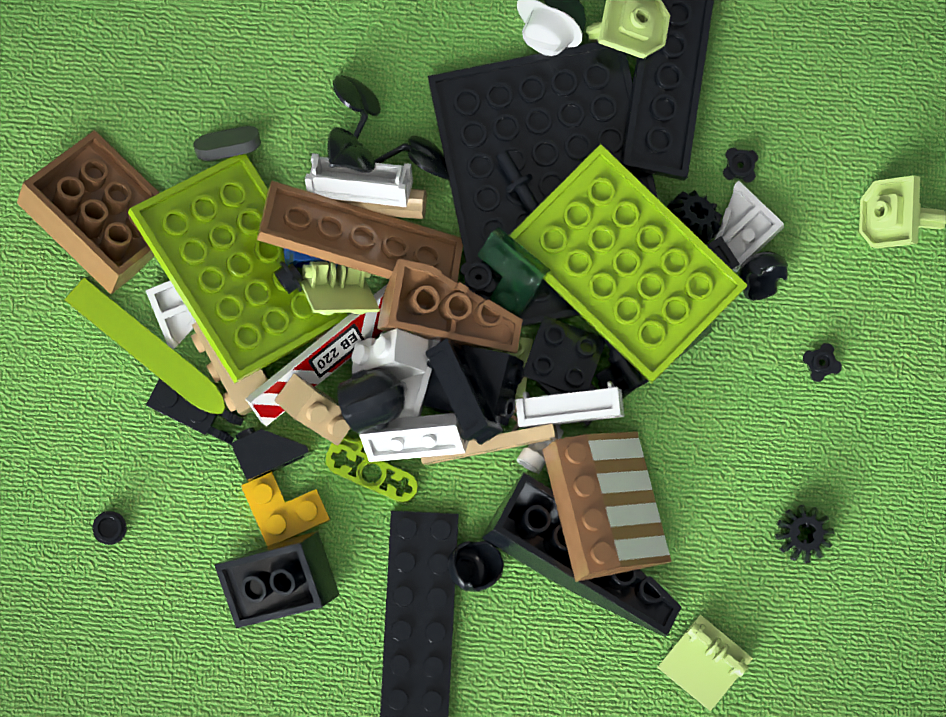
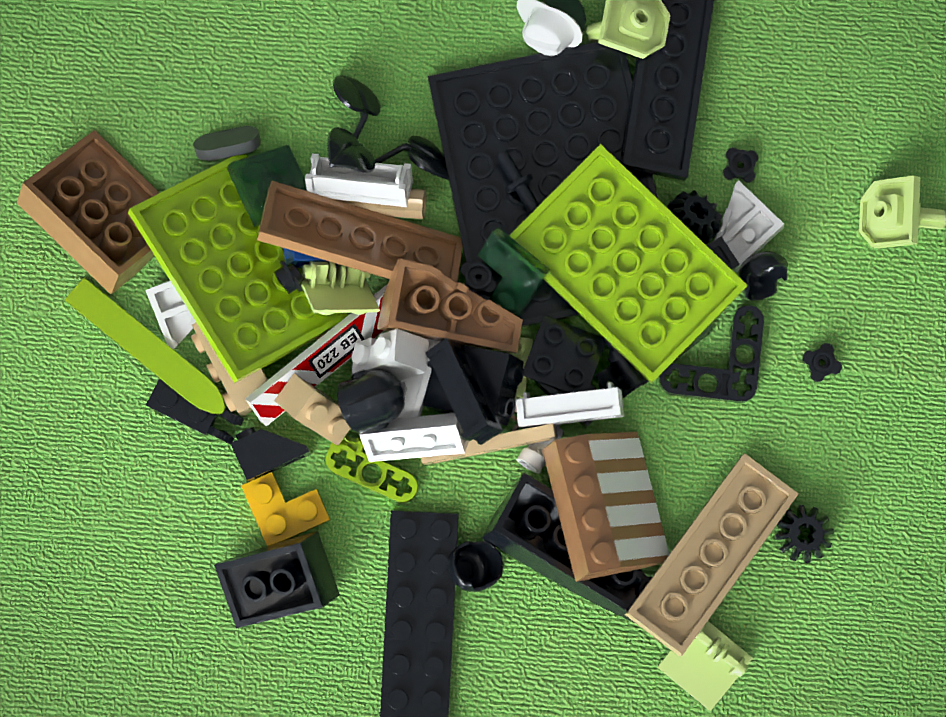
black plate [92,511,127,545] -> none
none -> clear green plate [227,144,307,227]
none -> tan plate [625,453,799,657]
none -> black beam [659,305,764,403]

